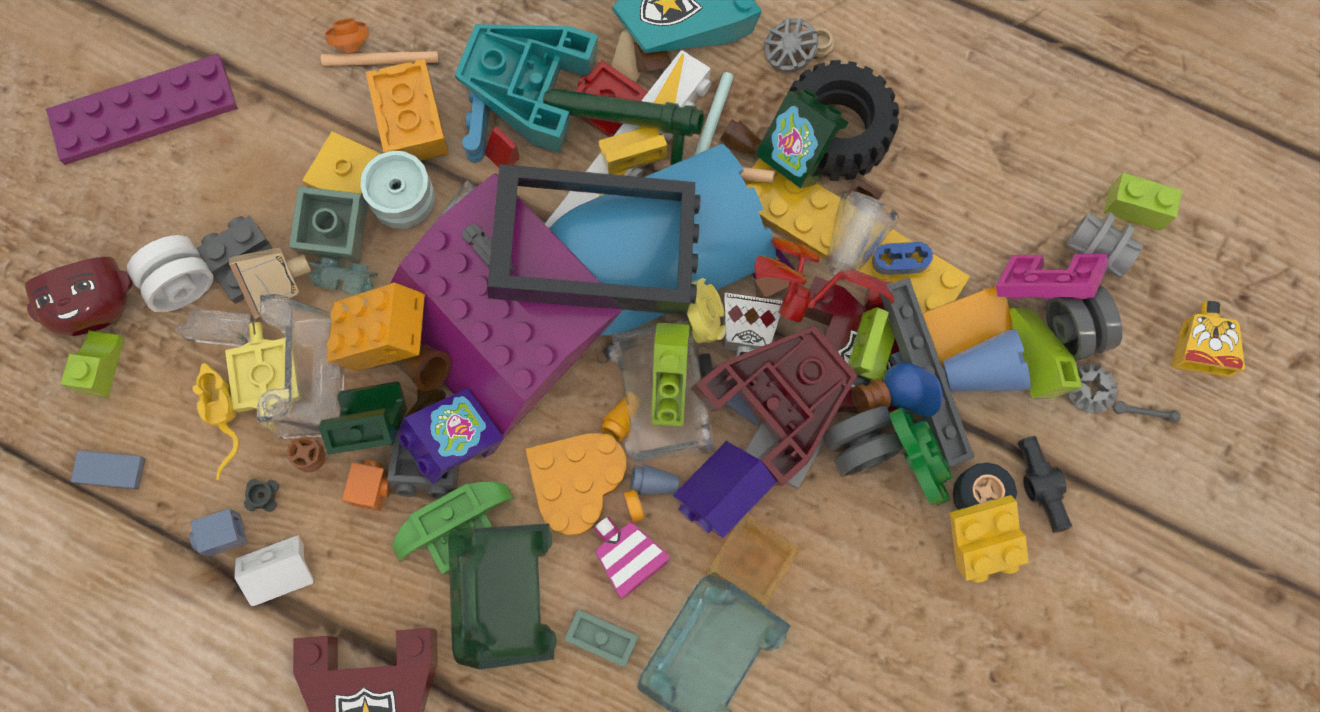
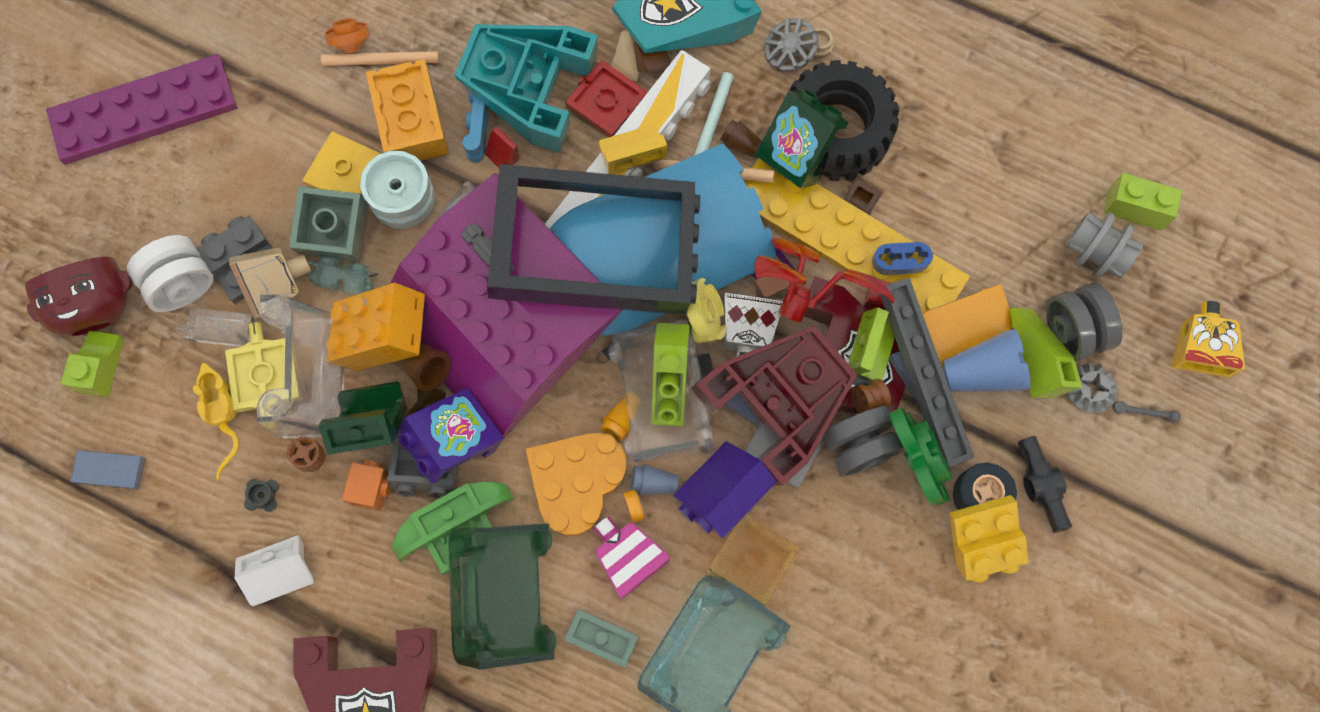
sand blue brick [189,509,248,557] -> none
dark green cylinder [543,88,704,165] -> none
clear cone [825,191,900,282] -> none
blue cap [882,362,943,417] -> none
dark pink plate [996,254,1108,299] -> none

